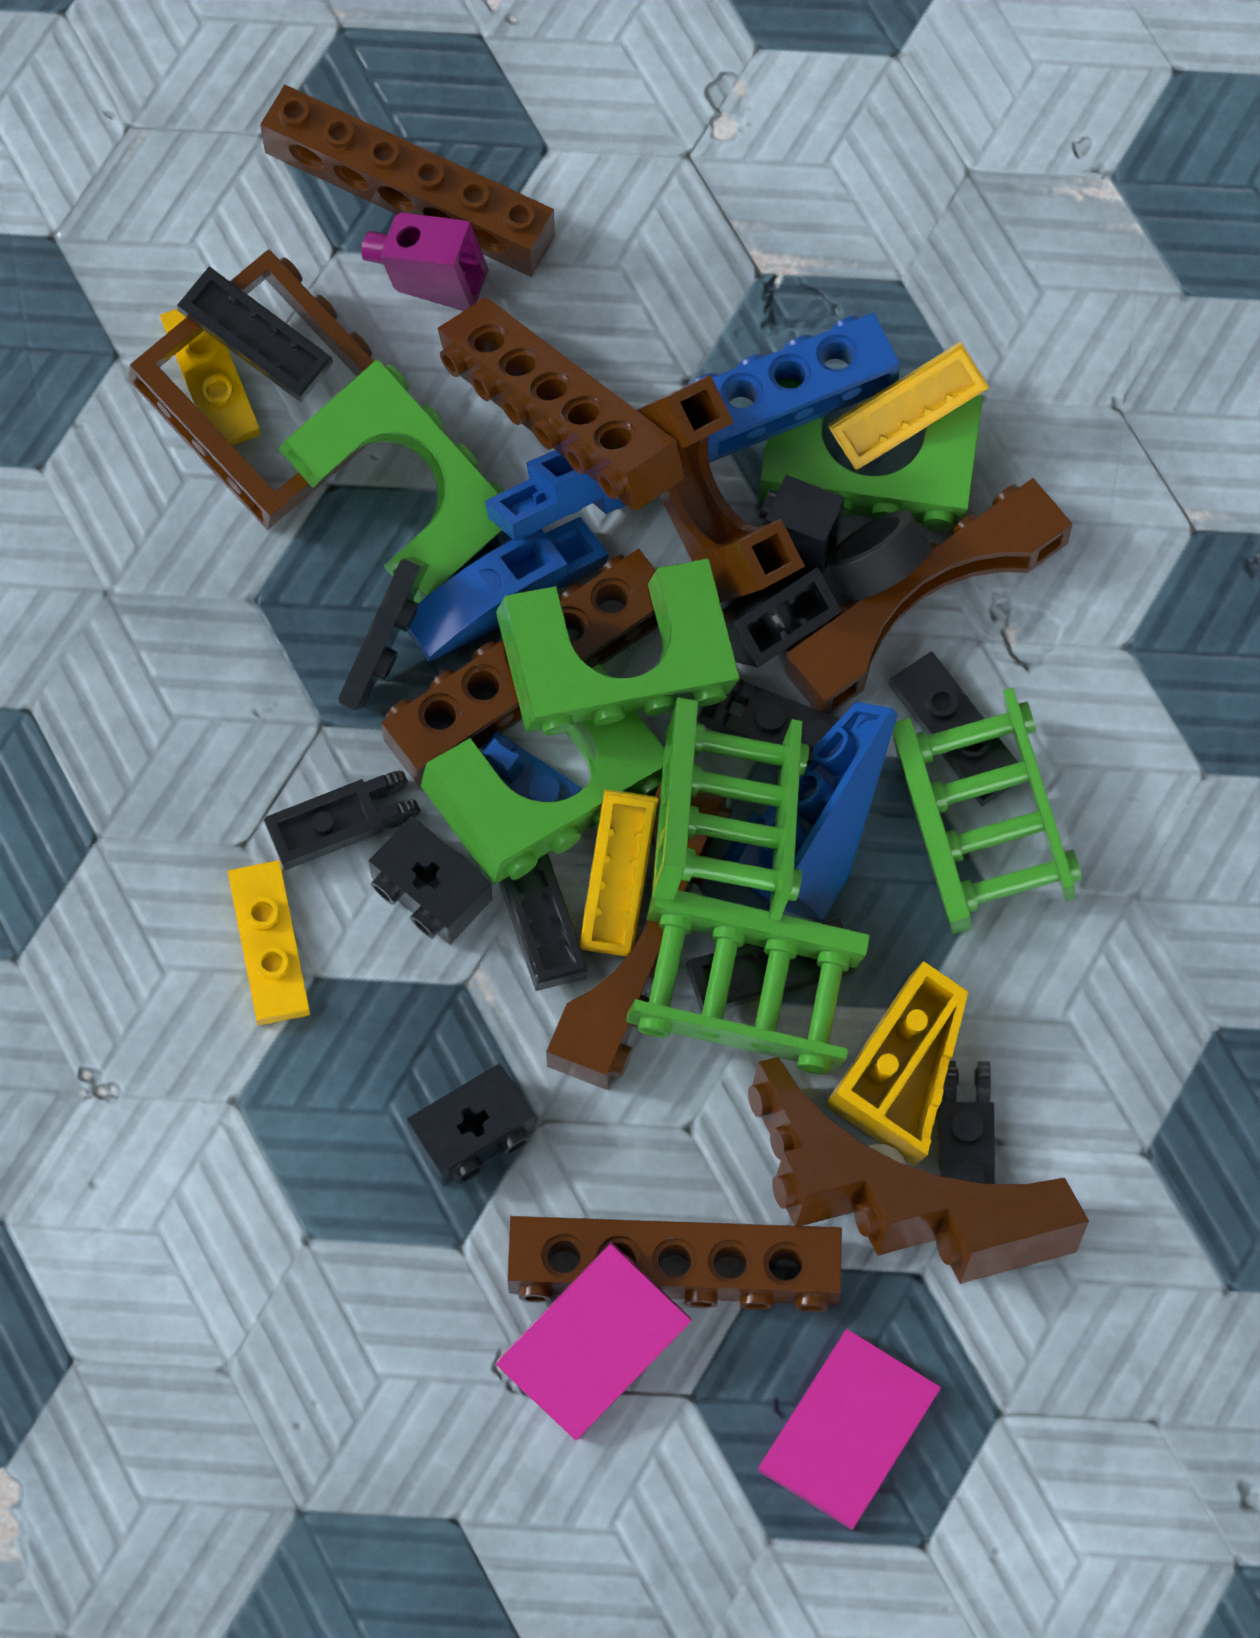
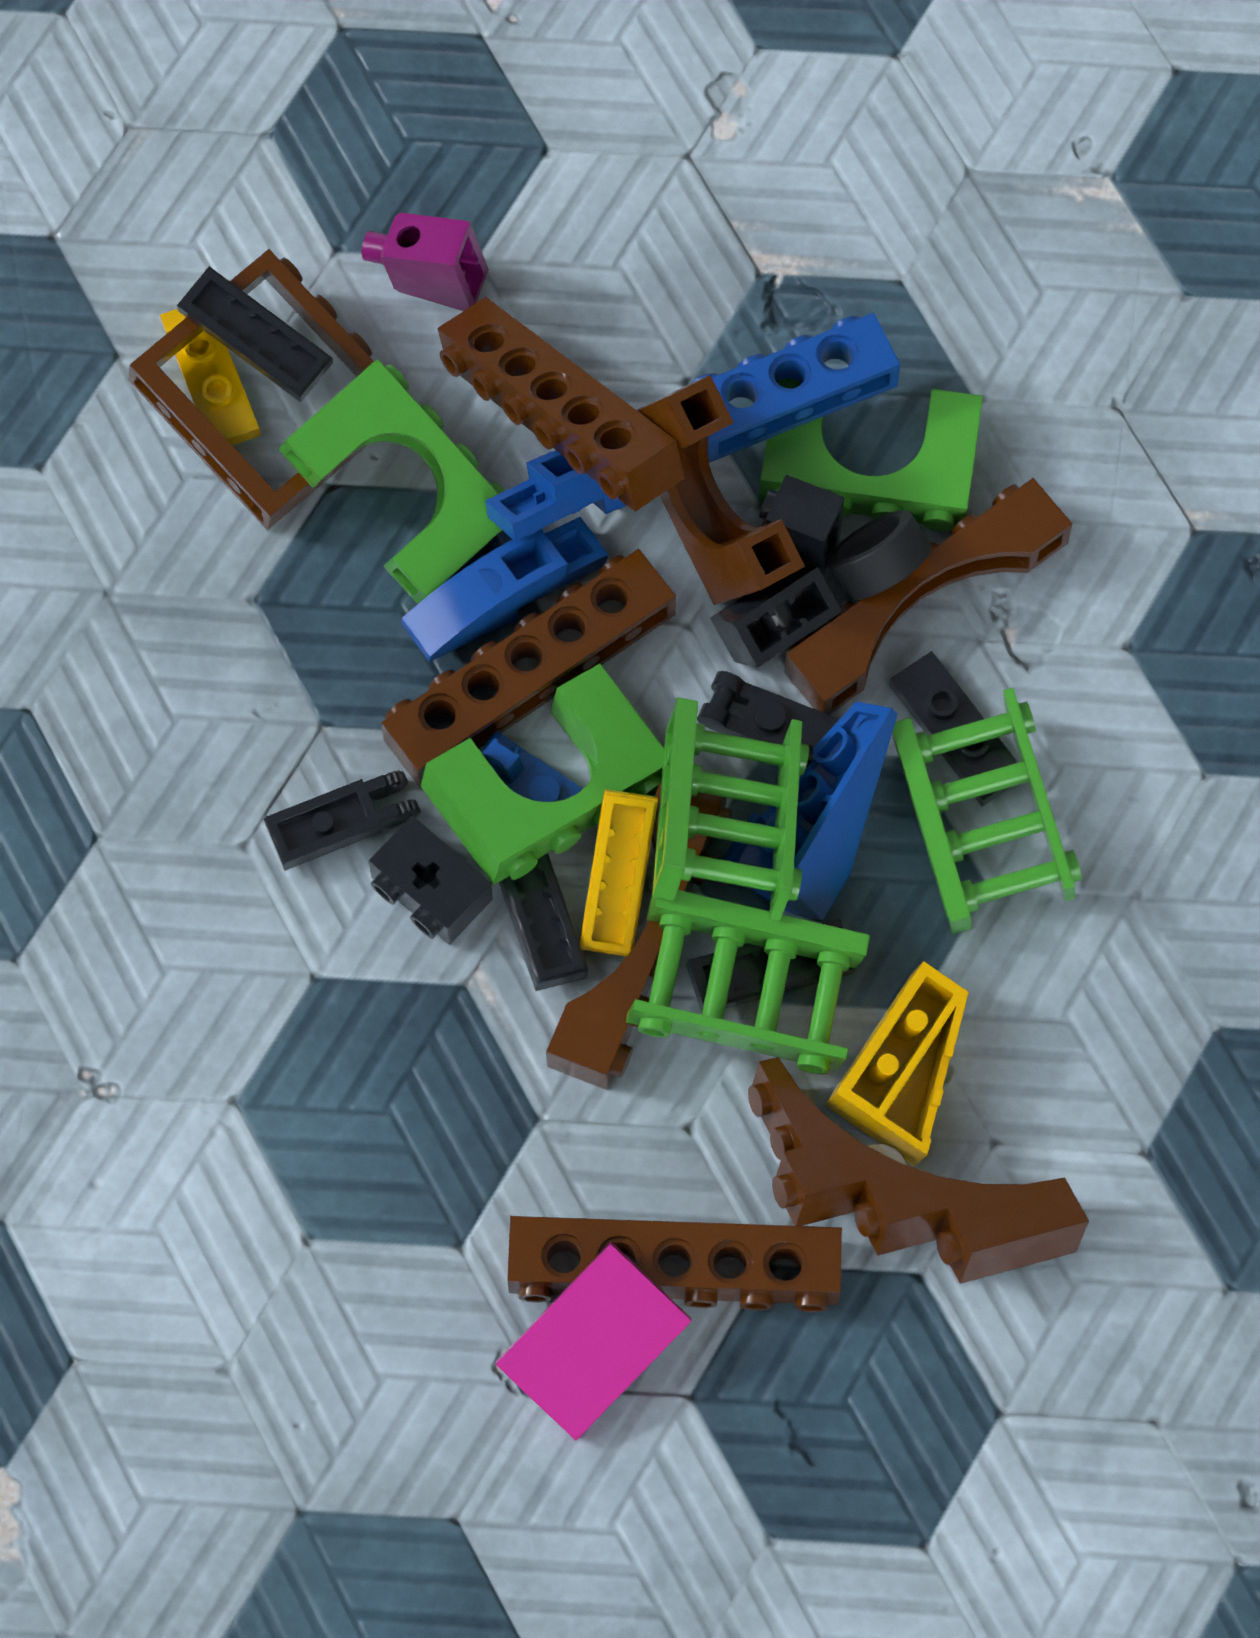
yellow plate [227,860,311,1026] -> none
reddish brown brick [260,84,555,277] -> none
black plate [338,557,429,711] -> none
black brick [407,1063,535,1186] -> none
bright green arch [496,559,740,736] -> none
dark pink tile [758,1329,941,1531] -> none
yellow plate [828,341,989,471] -> none
black hinge [938,1061,995,1184] -> none

